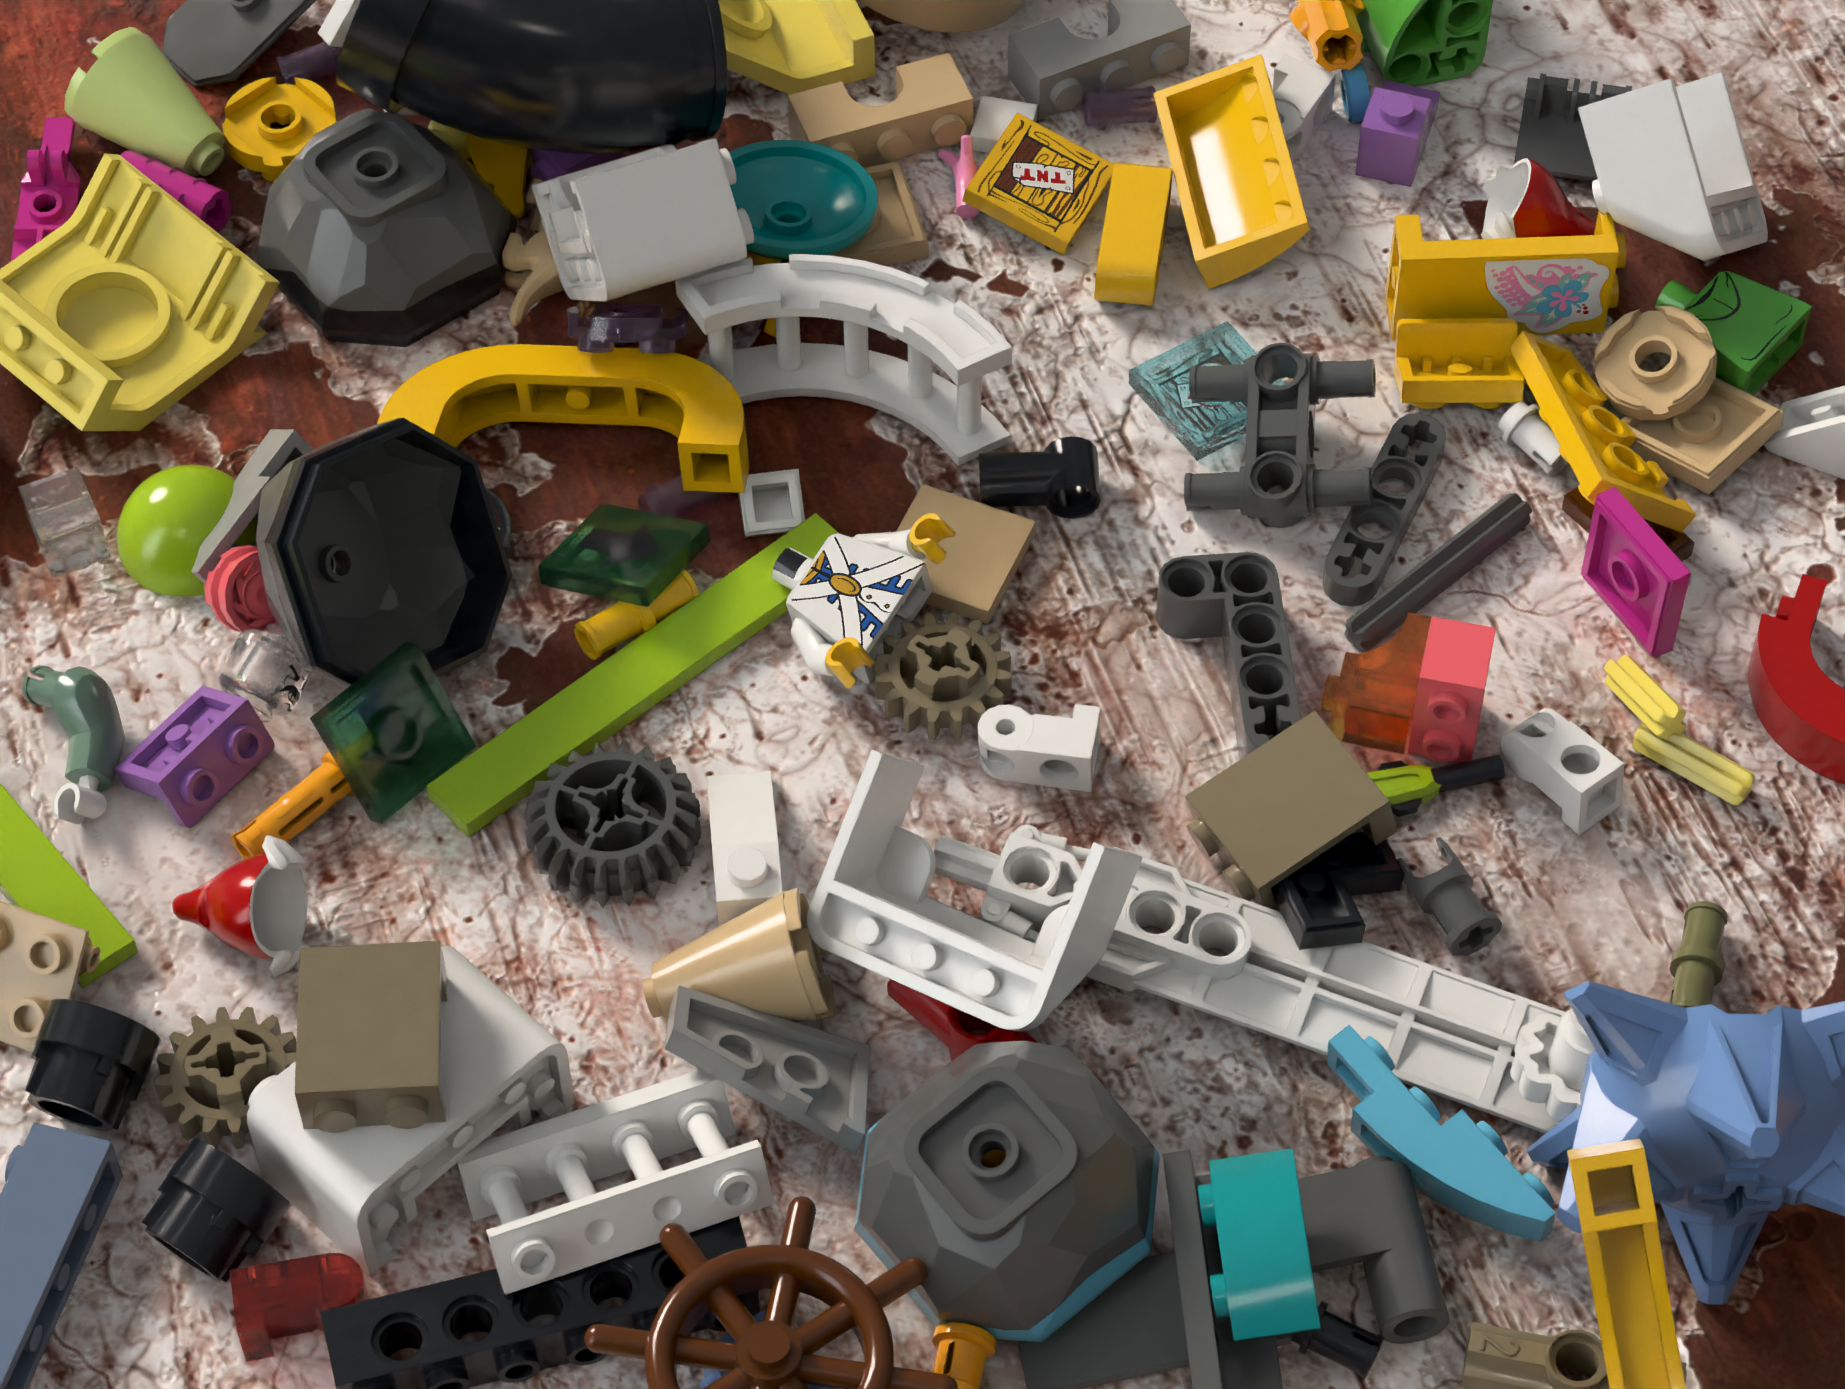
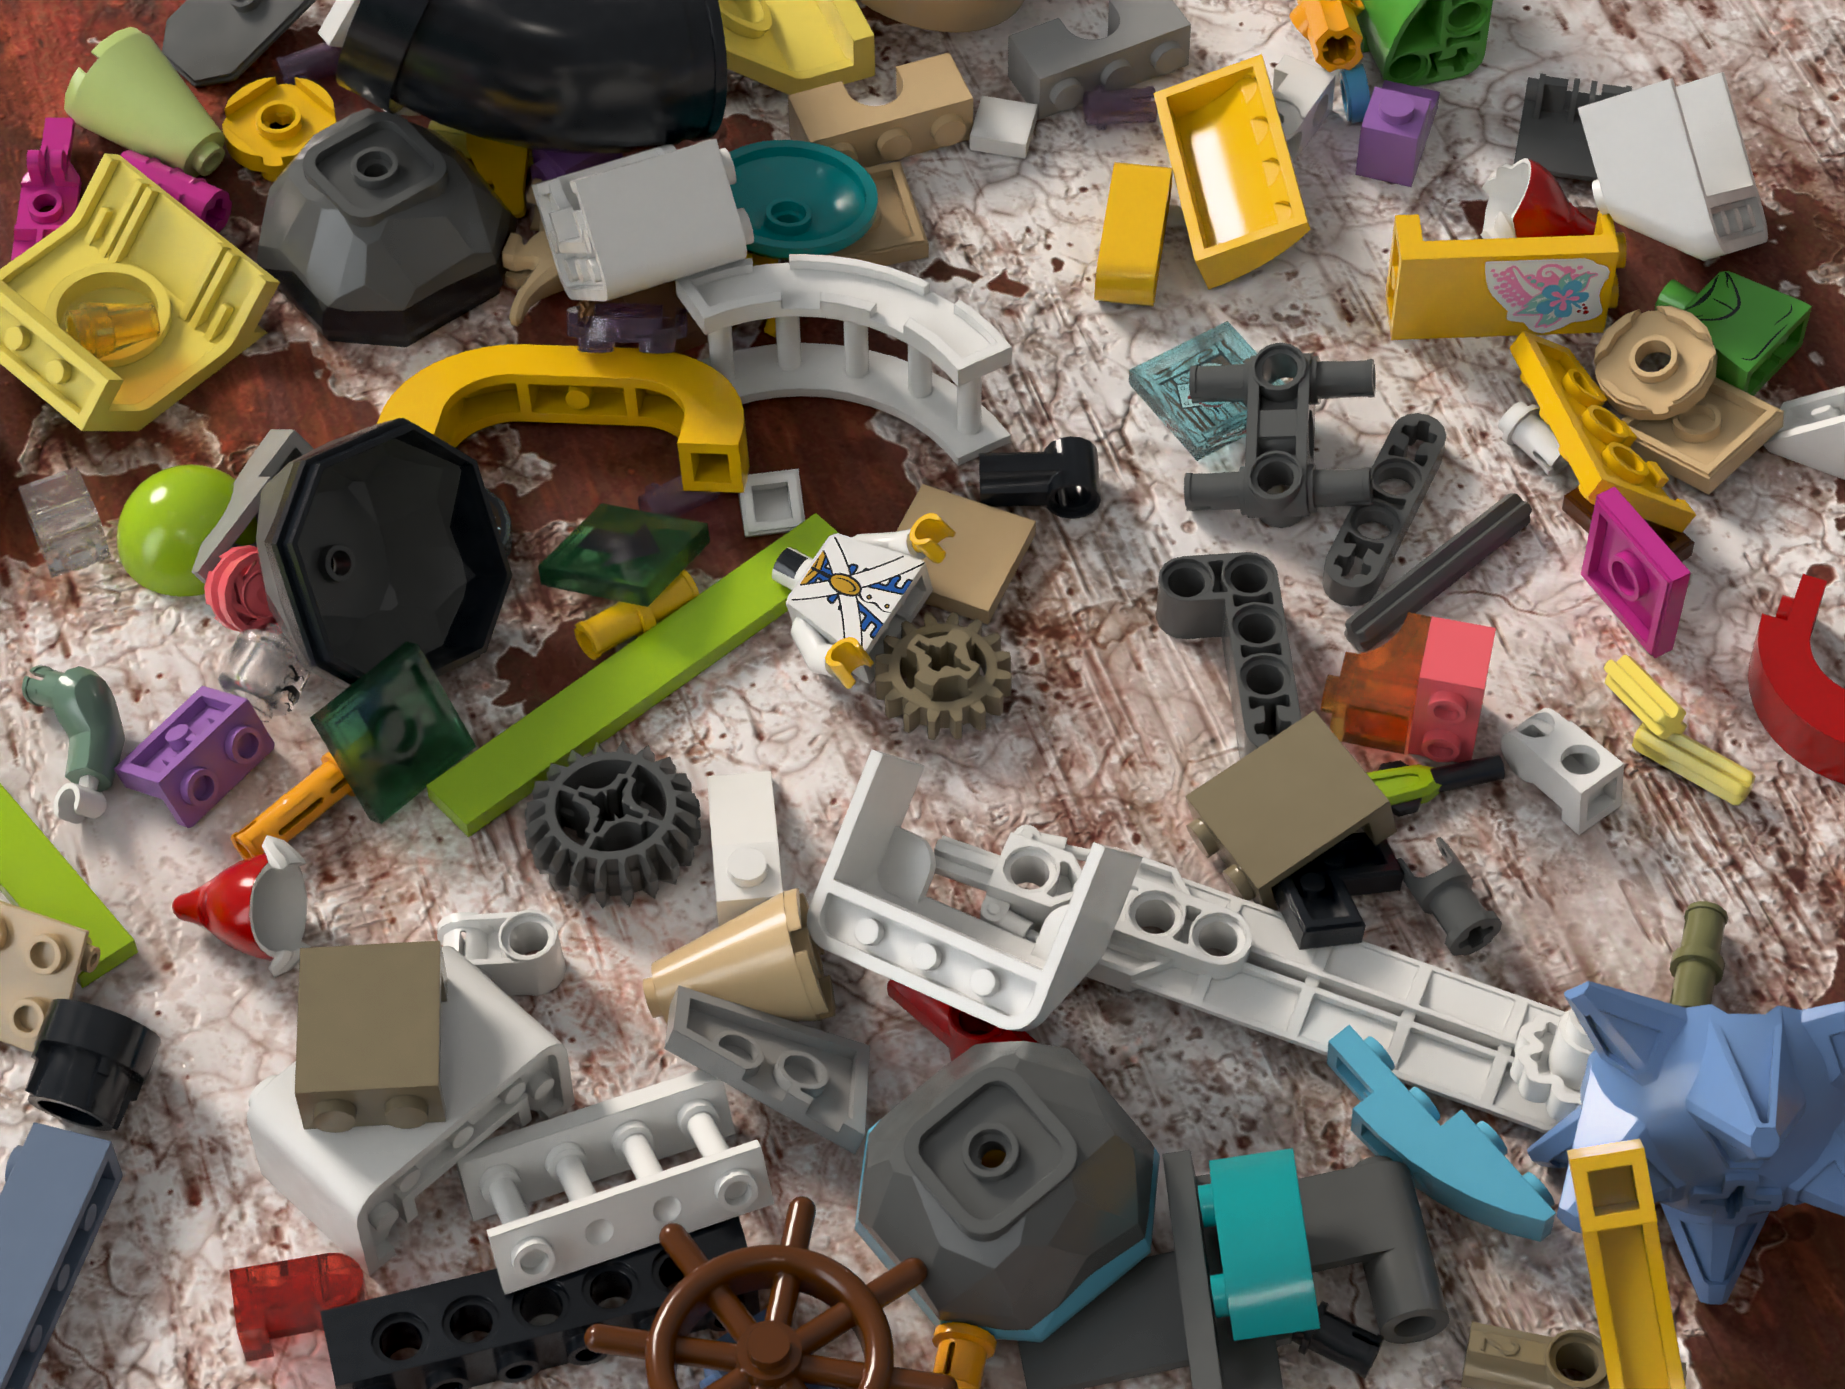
black piece [142,1137,291,1283] -> none
dark tan gear [154,1007,296,1149] -> none
bright pink bar [938,135,982,218] -> none
yellow tile [962,113,1114,256] -> none
white leg [978,704,1101,792] -> none
yellow bracket [1394,318,1524,409] -> none
none -> clear yellow cone [65,302,160,359]
none -> white piece [437,909,566,996]

